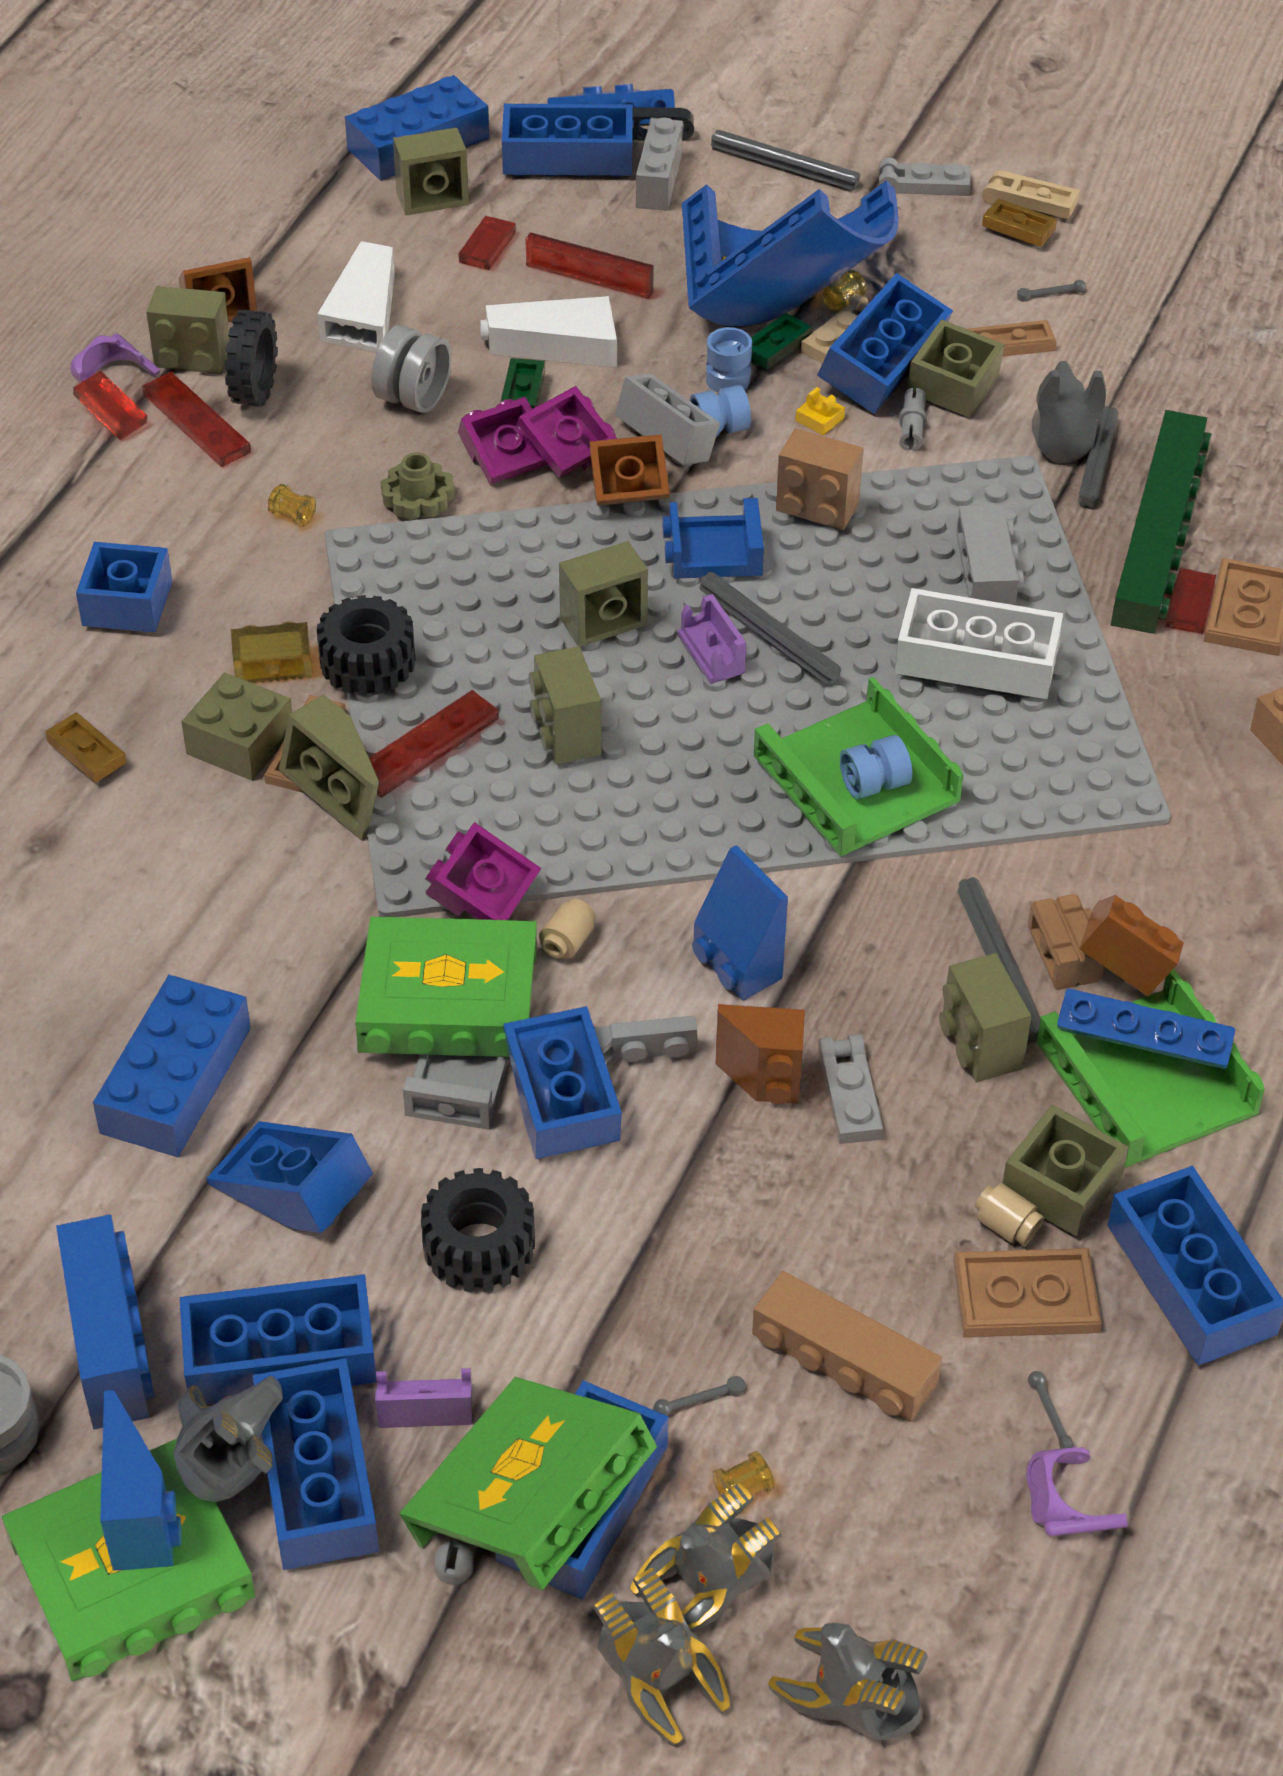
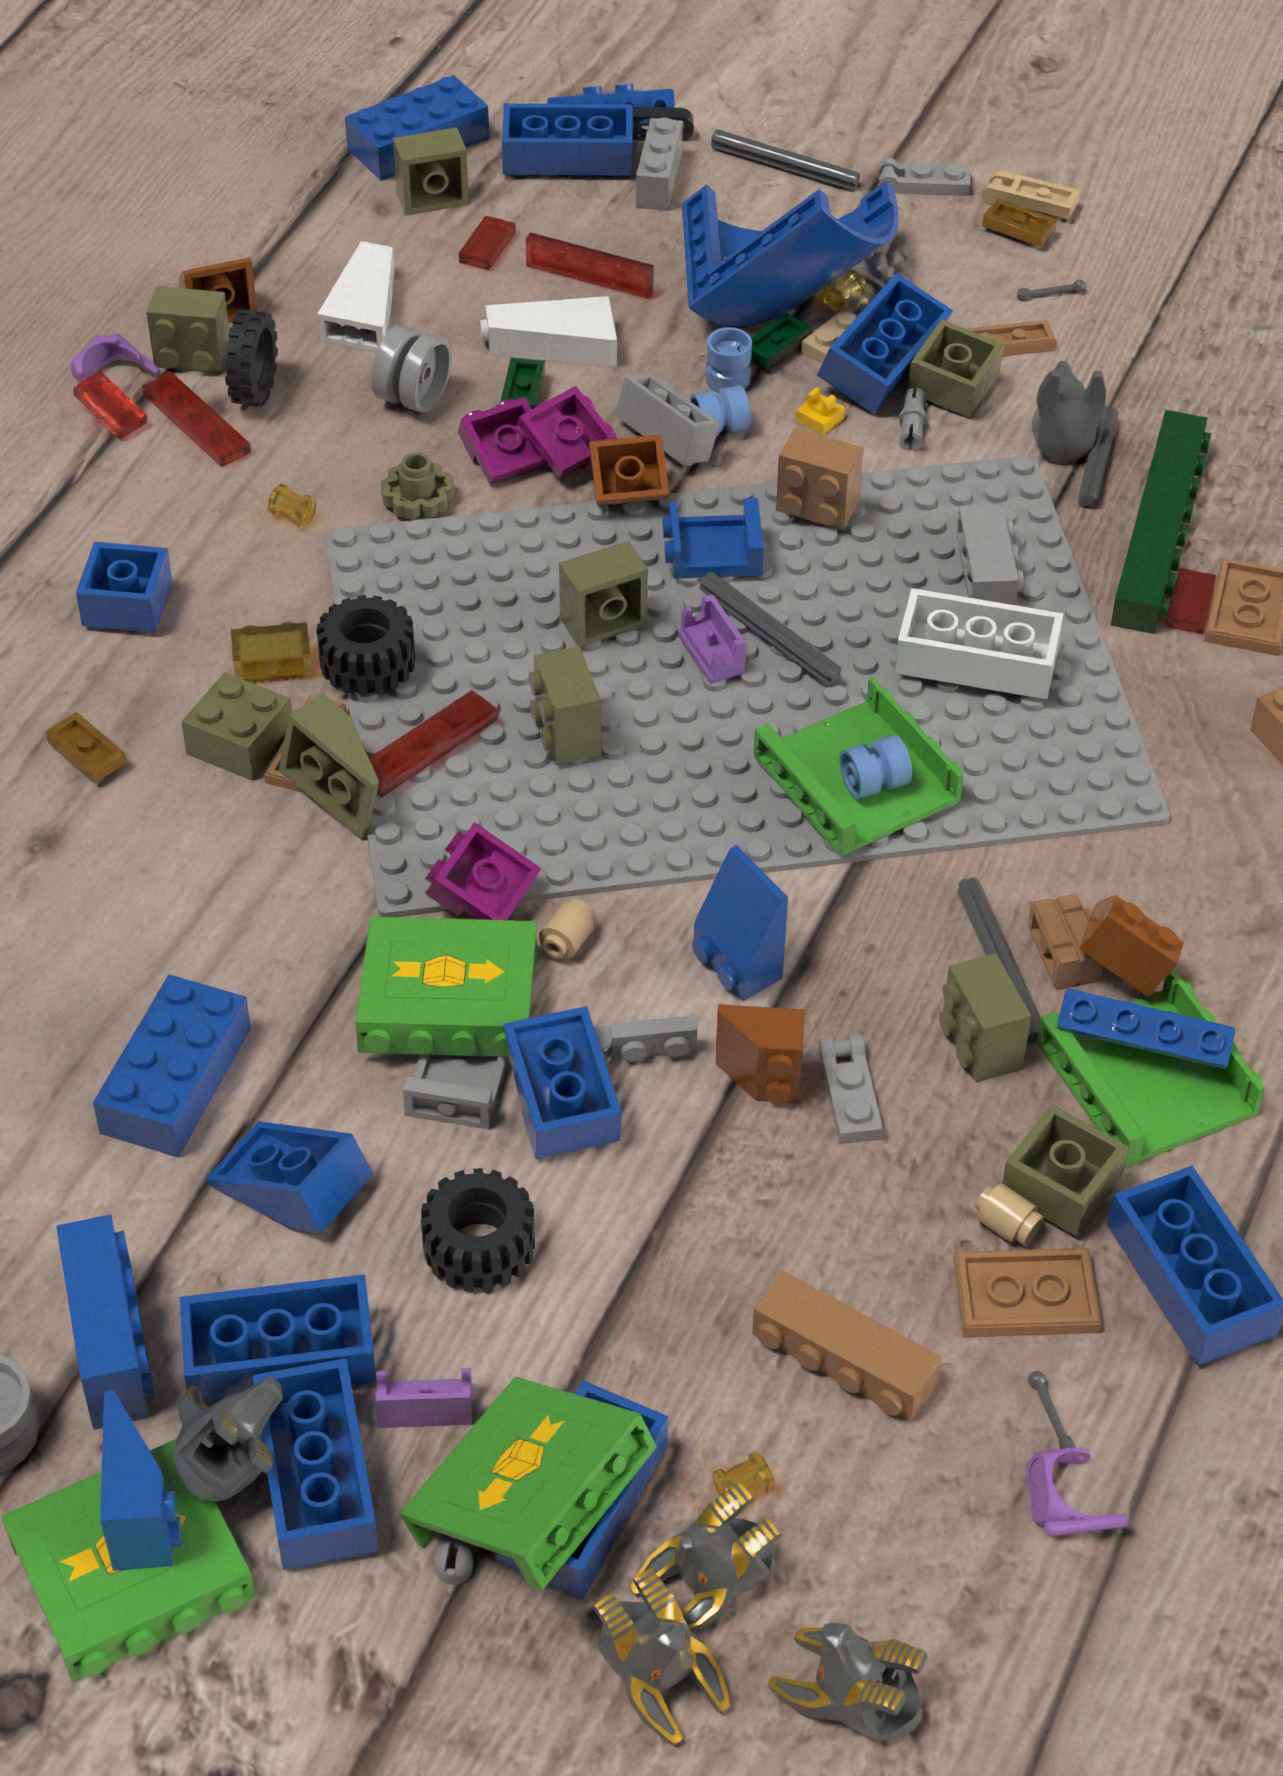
dark grey hinge [653,1376,745,1416] -> none

